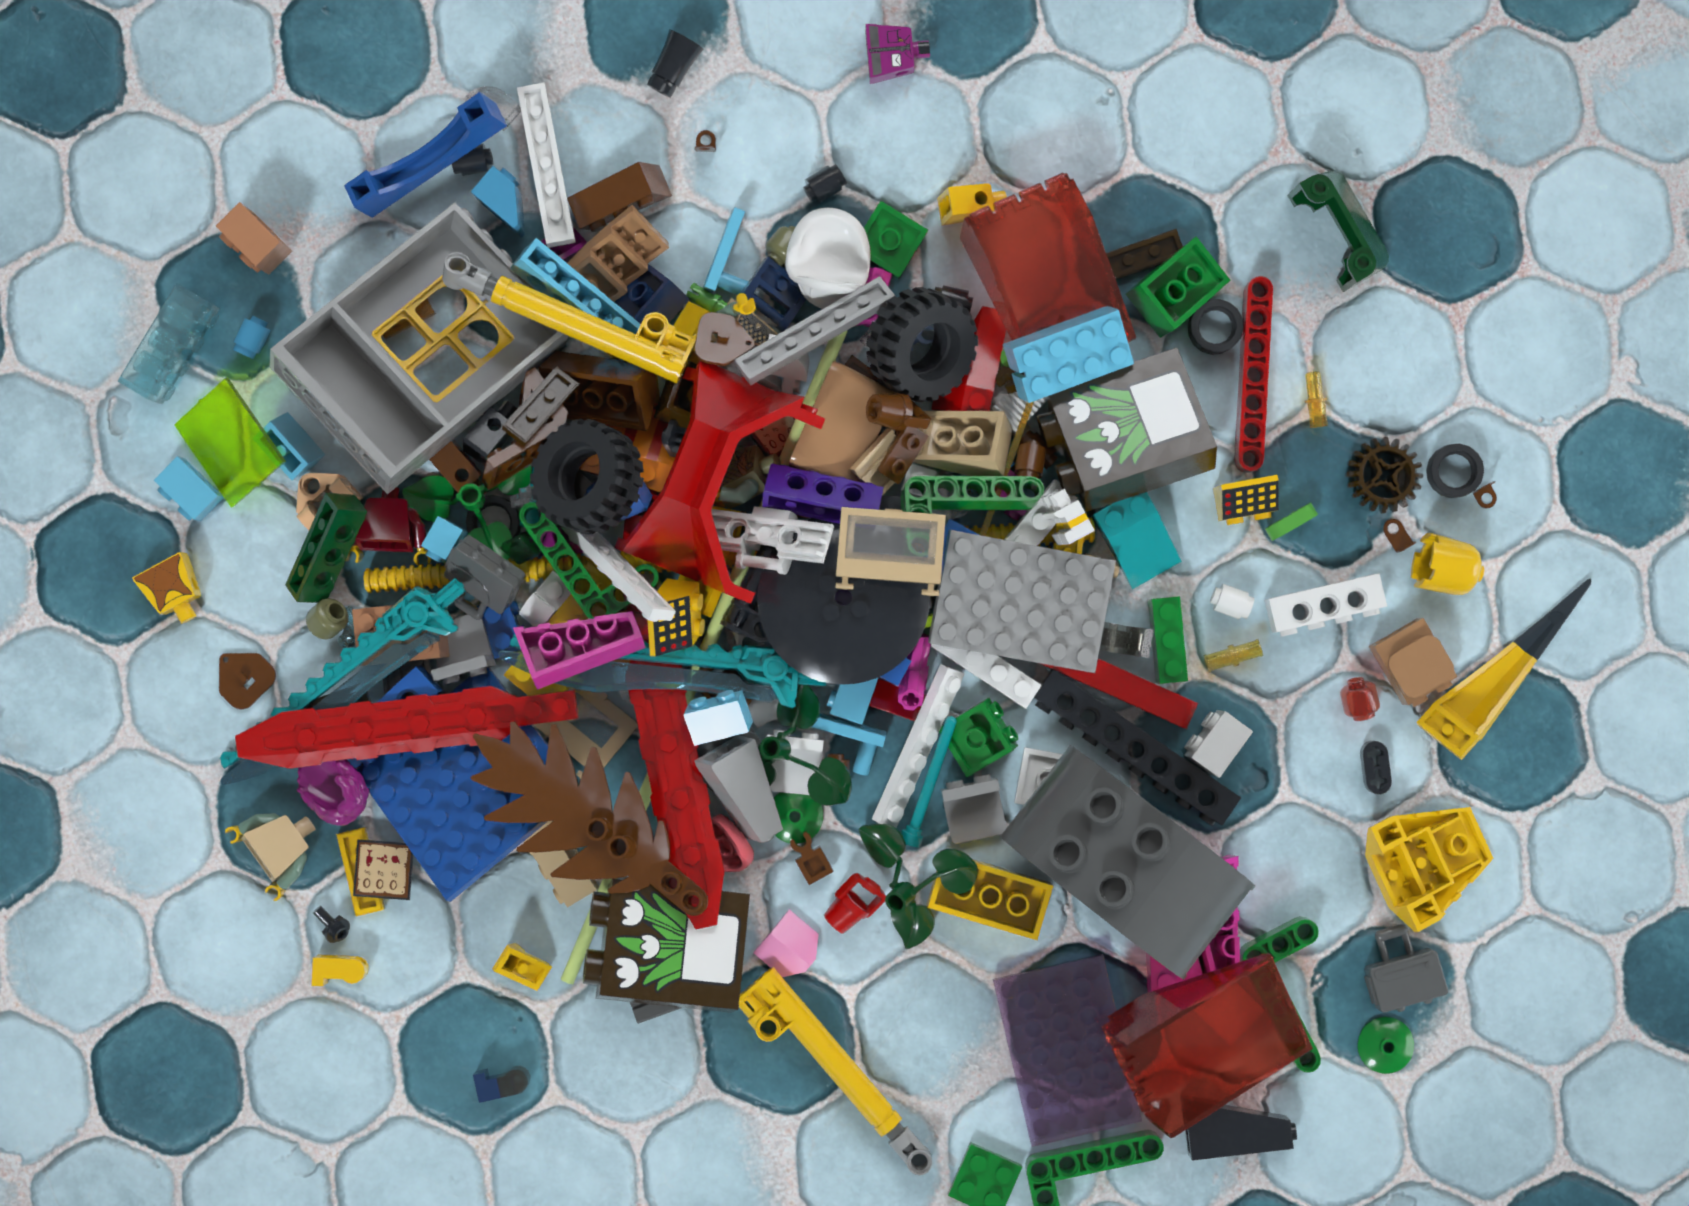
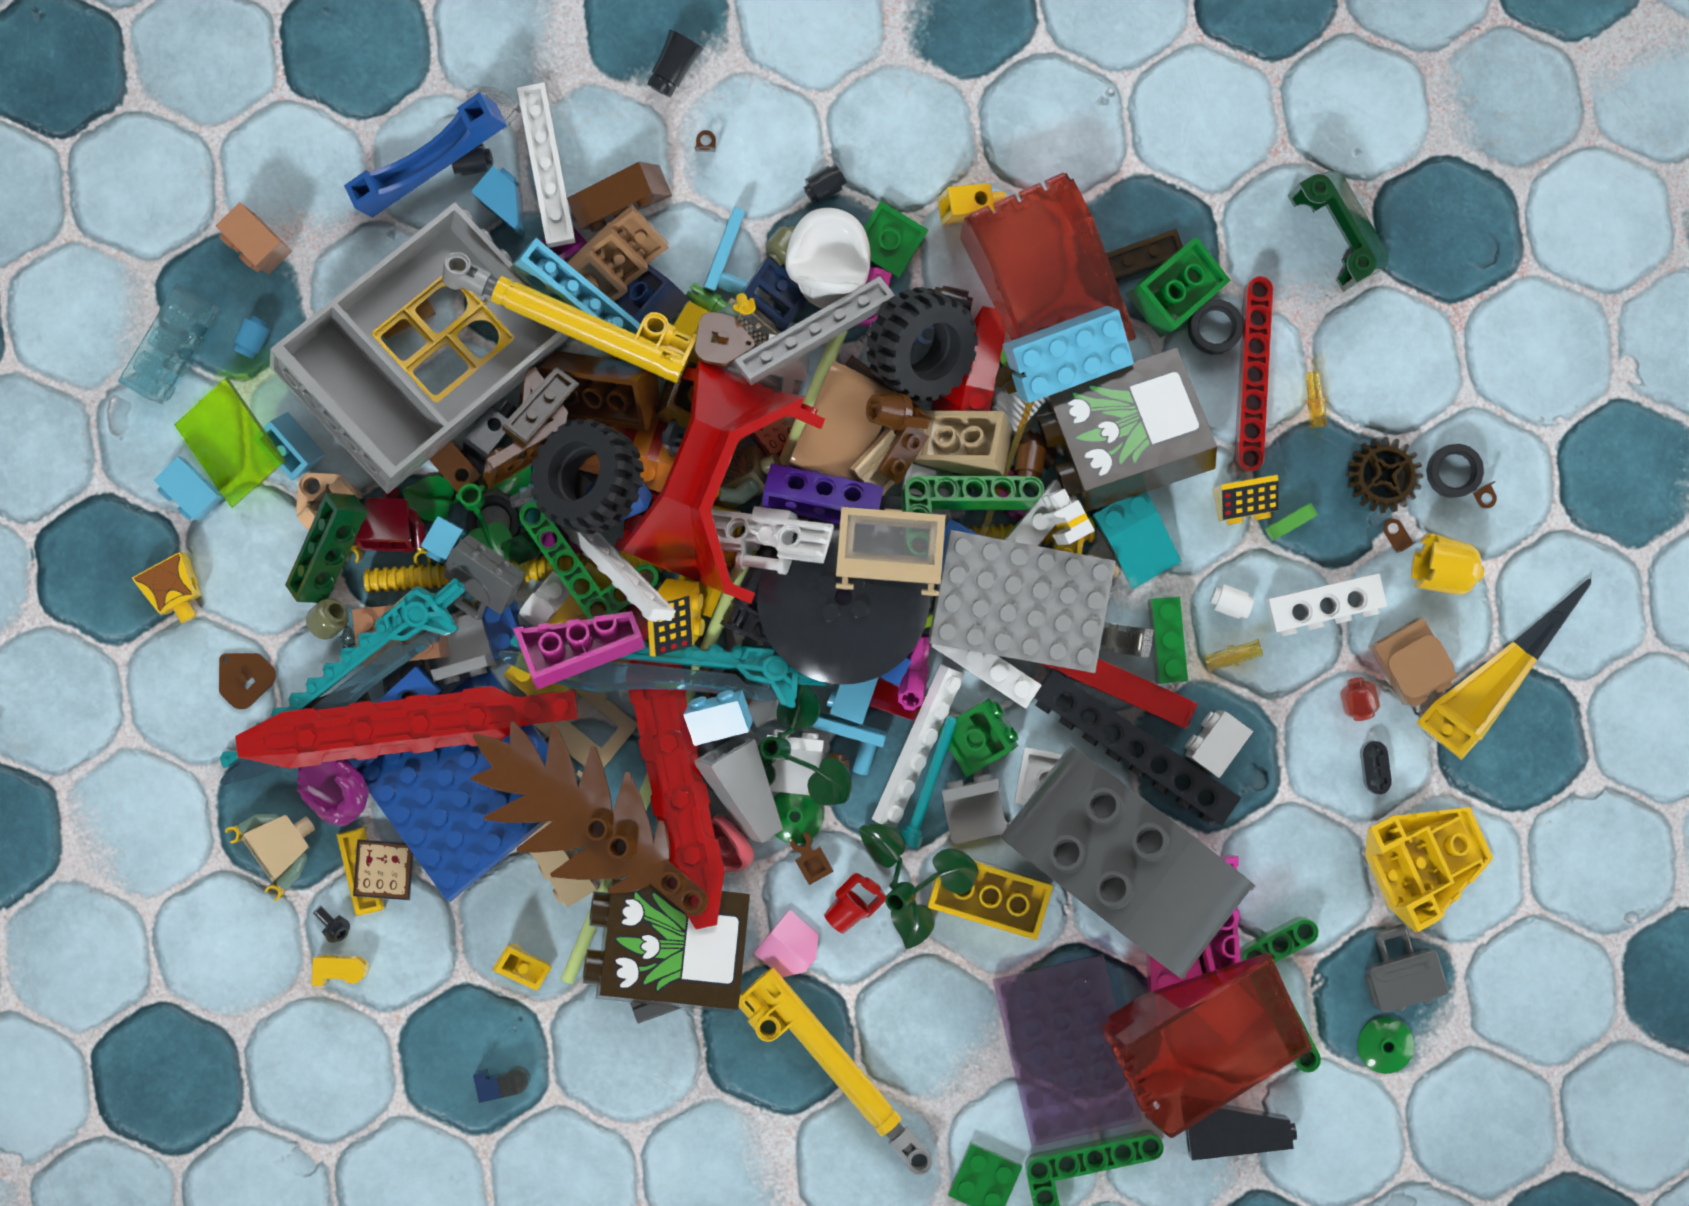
magenta torso [865,24,930,84] -> none

